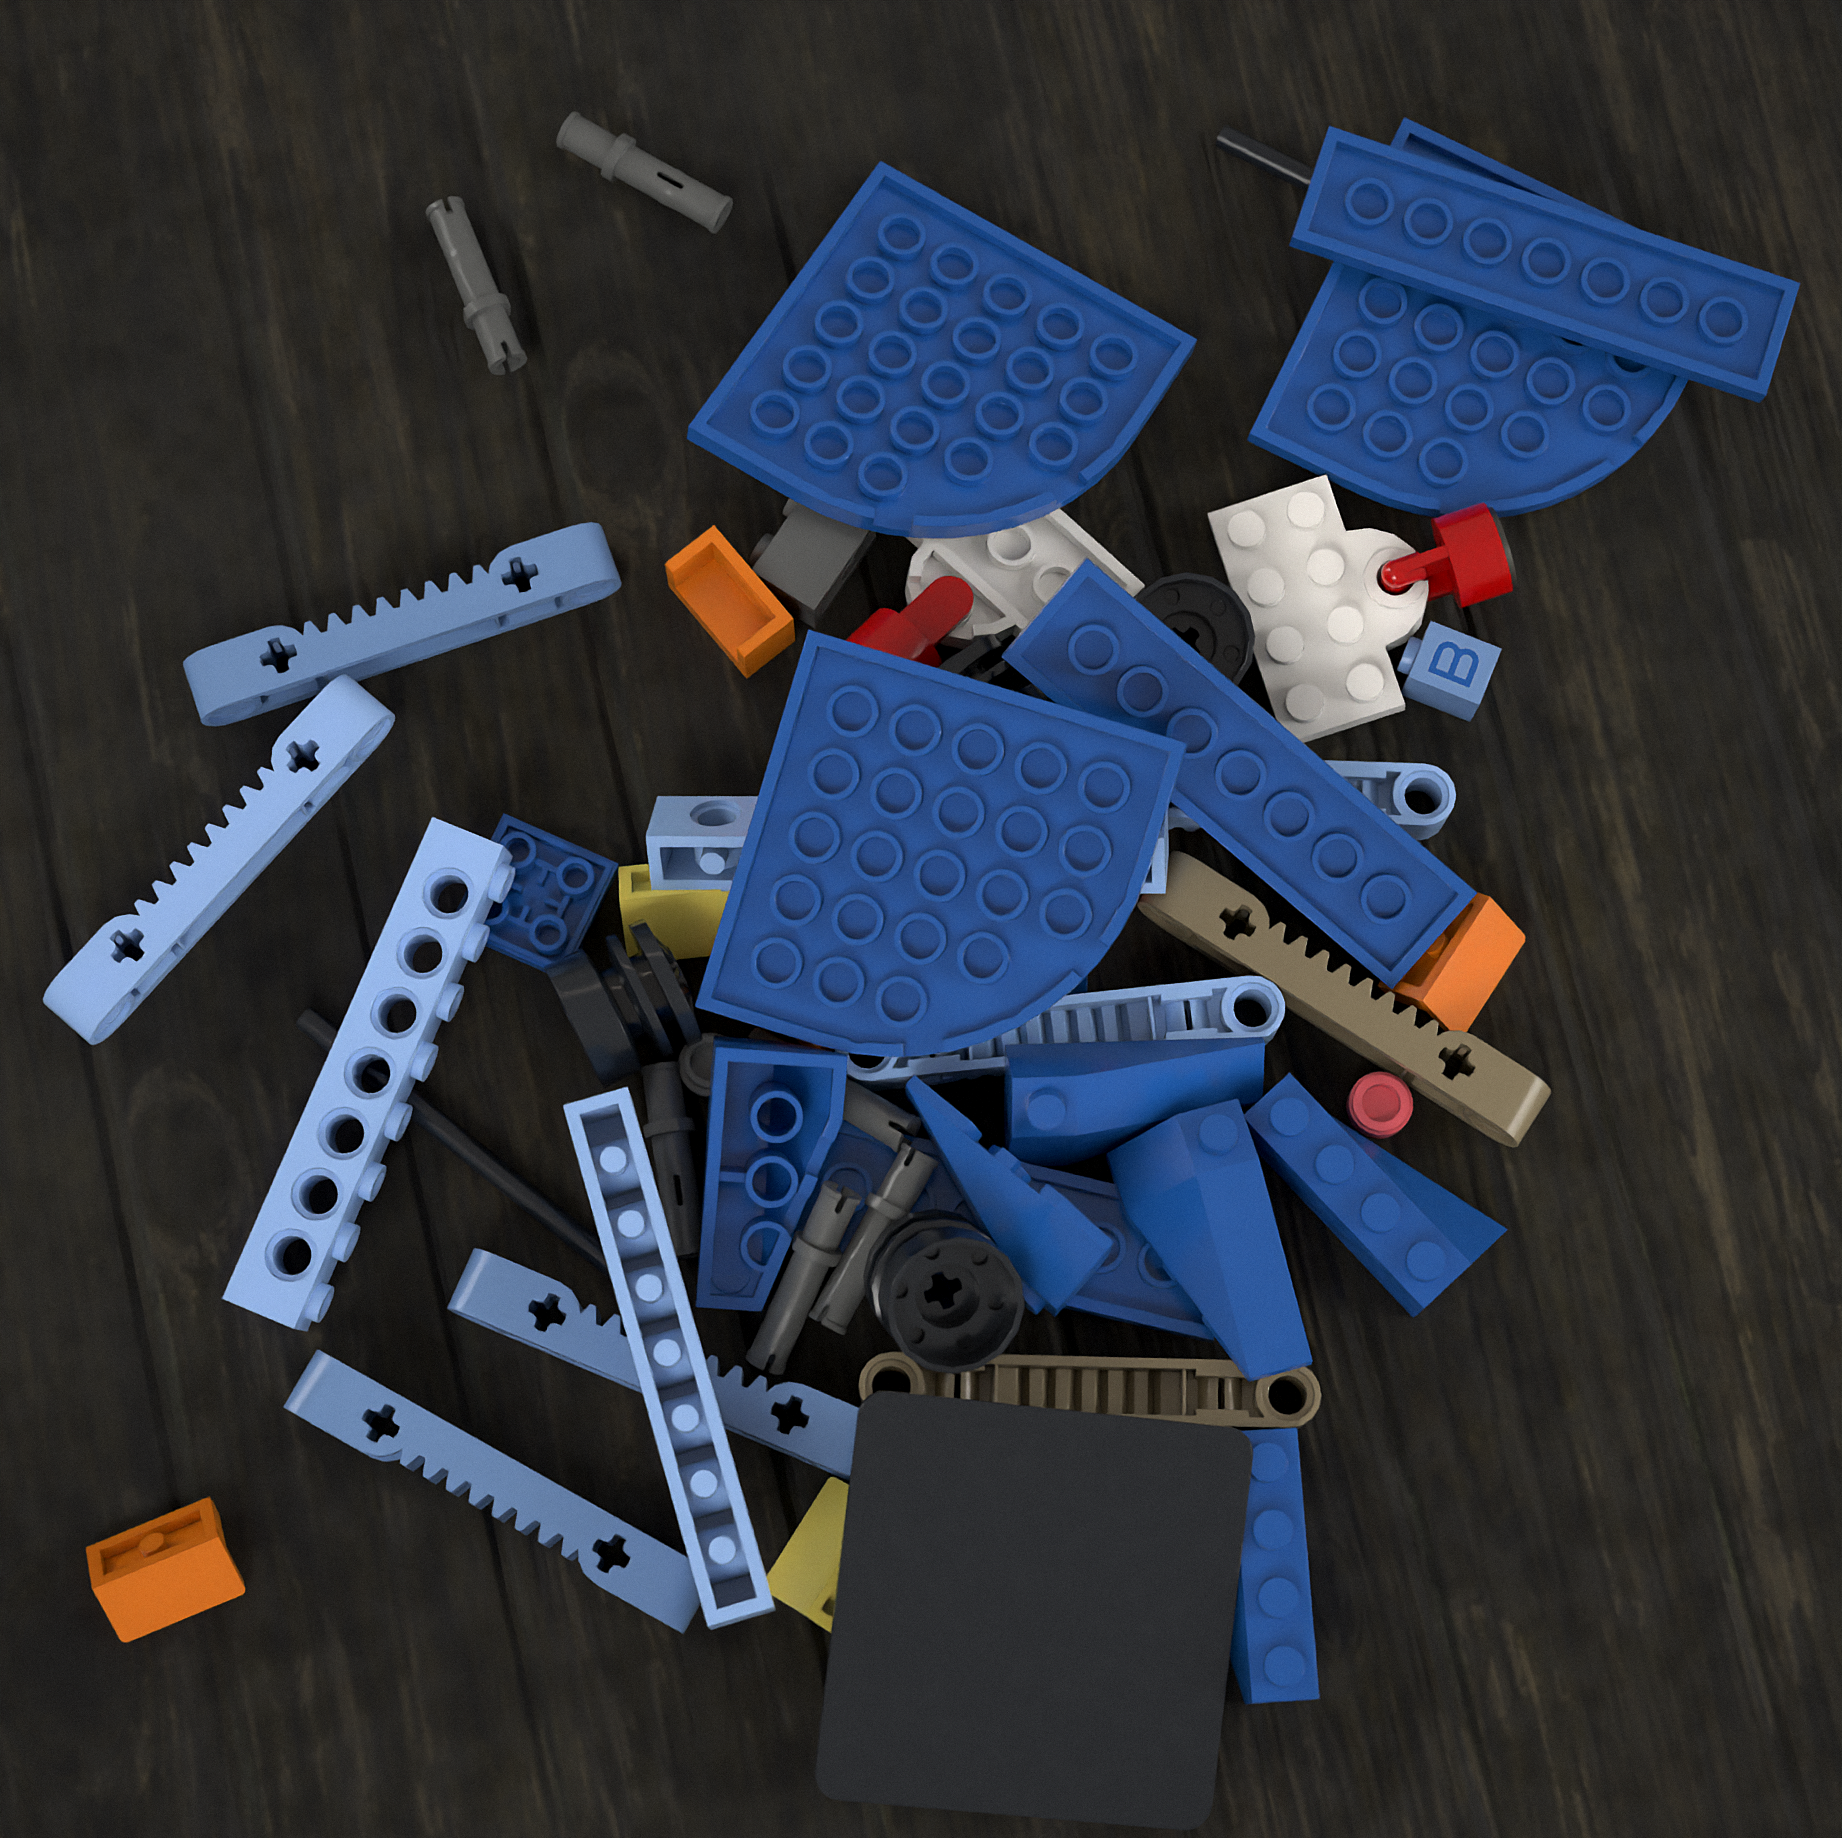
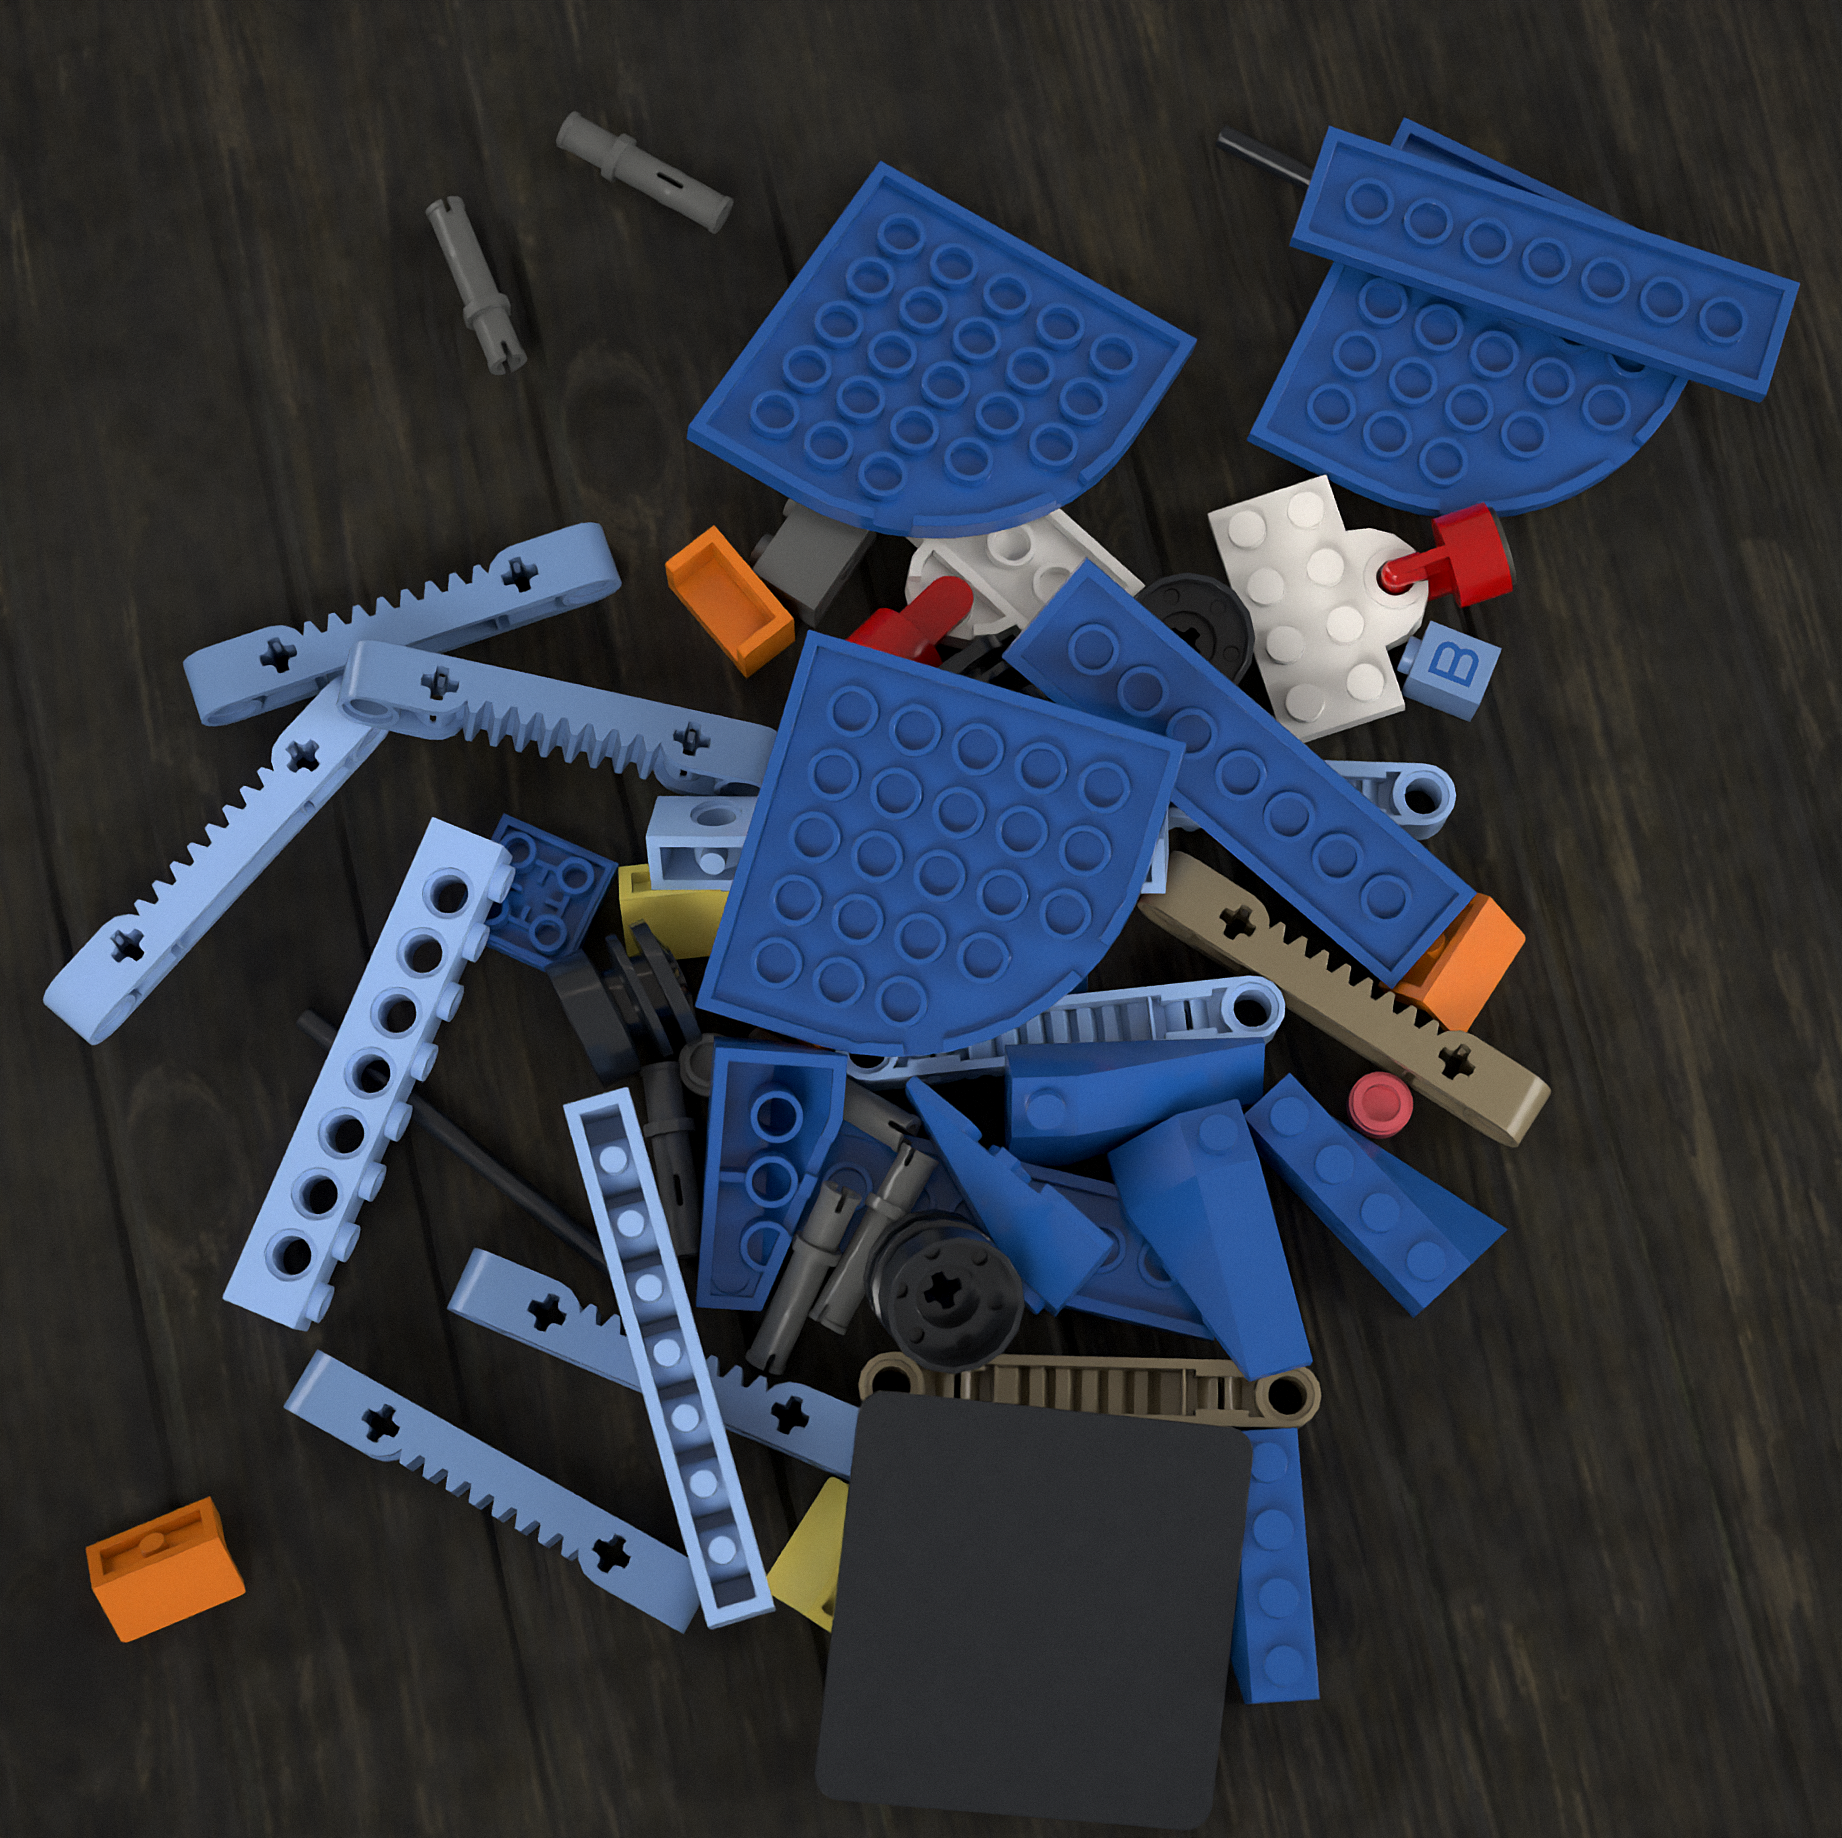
none -> medium blue gear [336,640,777,796]

